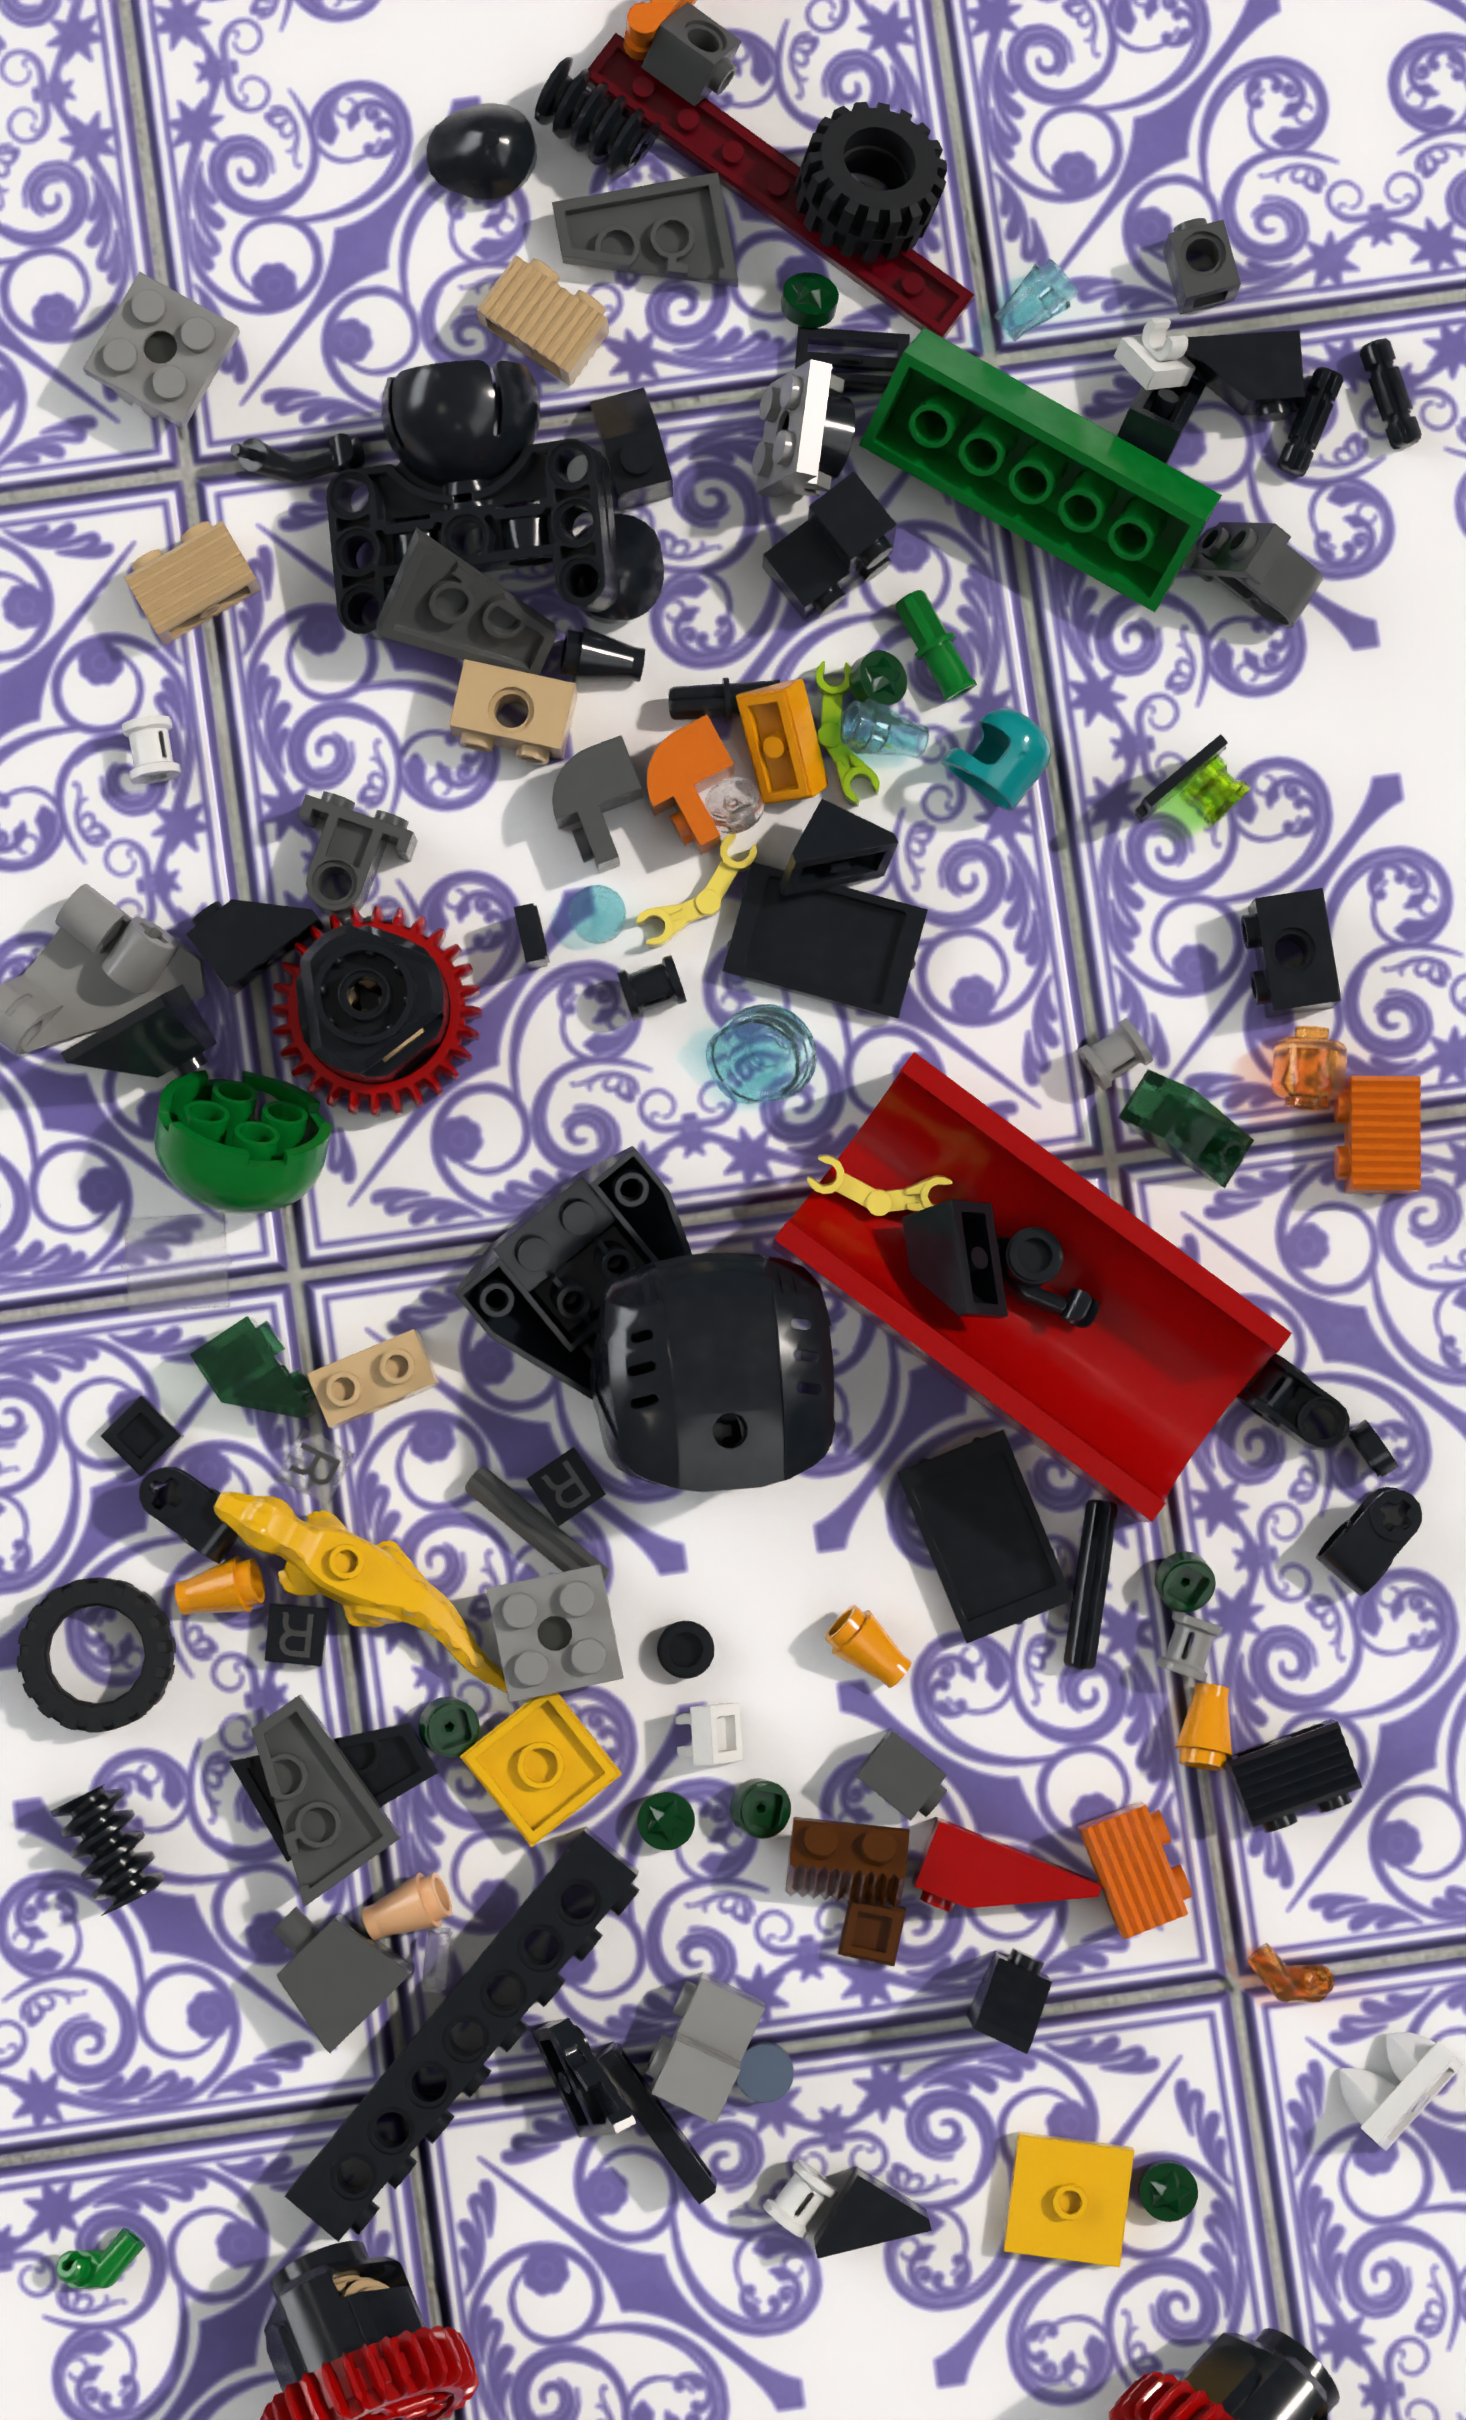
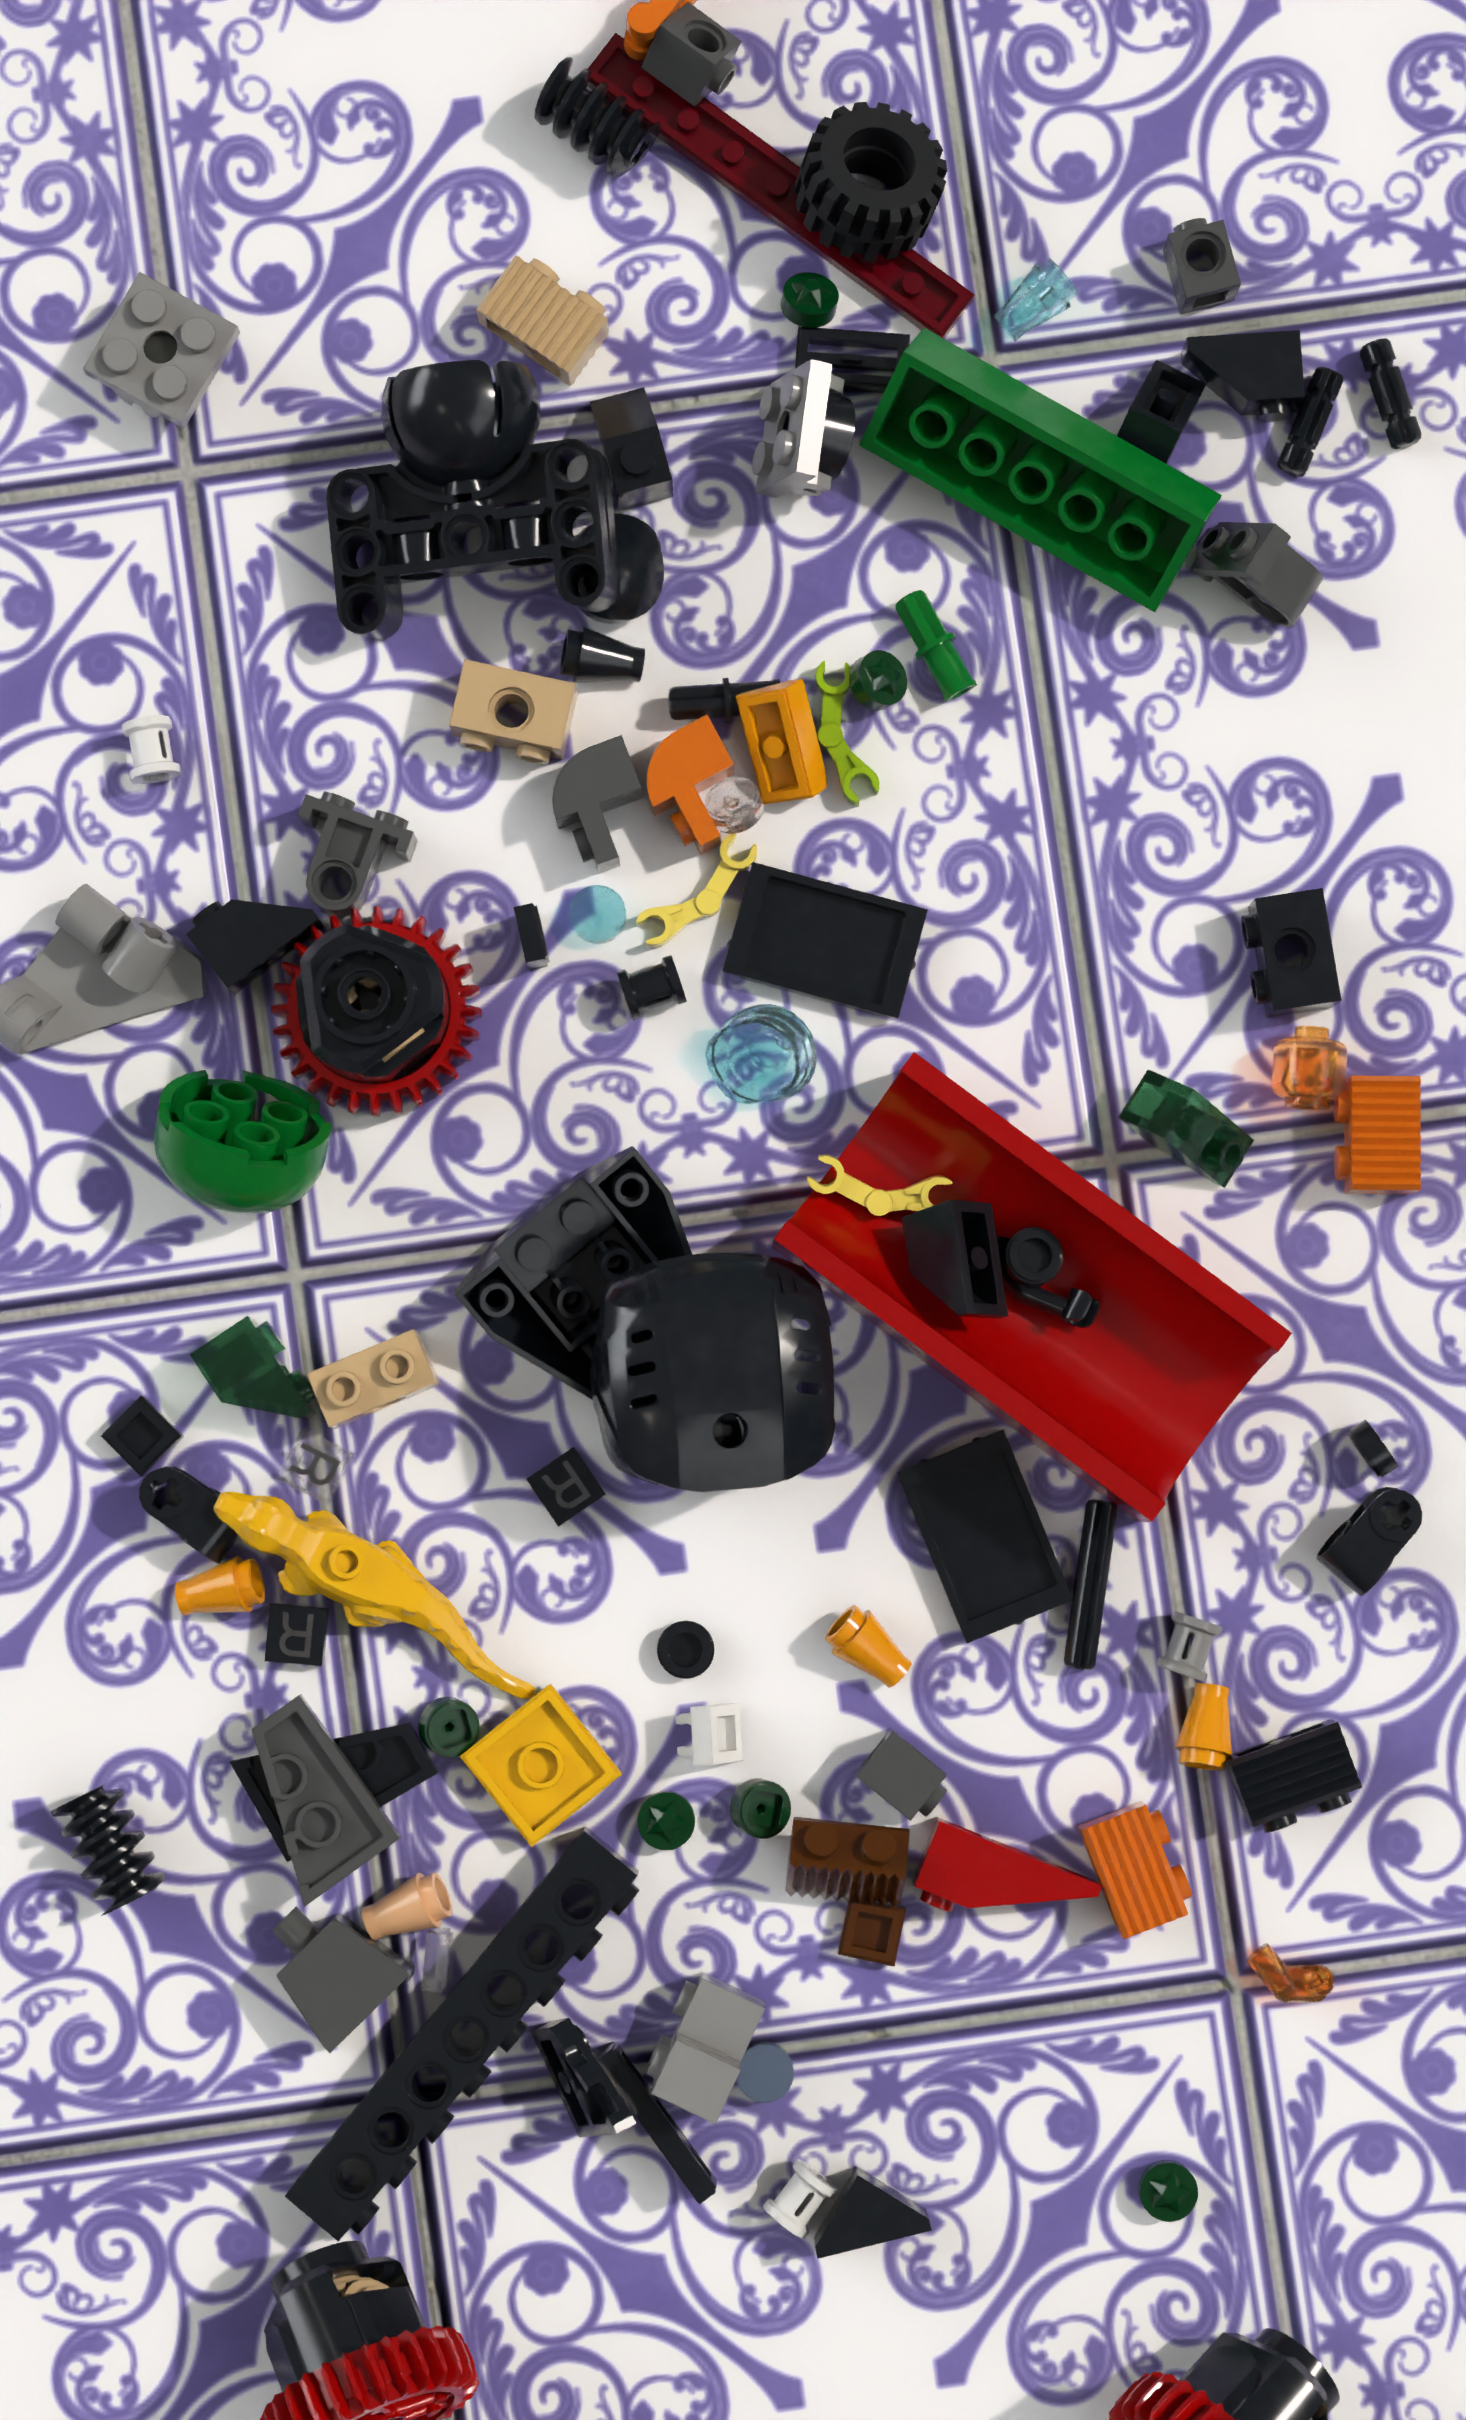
black tyre [17,1577,176,1733] -> none
green arm [56,2227,145,2289] -> none
black slope [61,984,217,1078] -> none
clear piece [121,1212,233,1313] -> none
tan brick [124,521,261,645] -> none
black piece [230,433,365,484] -> none
dark grey wing [376,528,557,675] -> none
black hat [426,103,537,200] -> none
dark grey axle [465,1467,610,1582] -> none
light grey piece [486,1564,624,1703] -> none
dark grey wing [552,172,738,287] -> none
black brick [762,471,897,620] -> none
black slope [778,799,899,896] -> none
clear light blue cone [840,698,929,759] -> none
teal helmet [941,708,1051,811] -> none
black slope [966,1948,1052,2054] -> none
yellow plate [1003,2131,1134,2267] -> none
light grey bush [1078,1018,1153,1091] -> none
white tile [1114,318,1196,390] -> none
black piece [1134,734,1228,823] -> none
dark green tile [1155,1551,1216,1612] -> none
clear neon green wheel [1179,756,1252,828] -> none
black piece [1236,1354,1350,1450] -> none
white tile [1339,2032,1463,2151] -> none

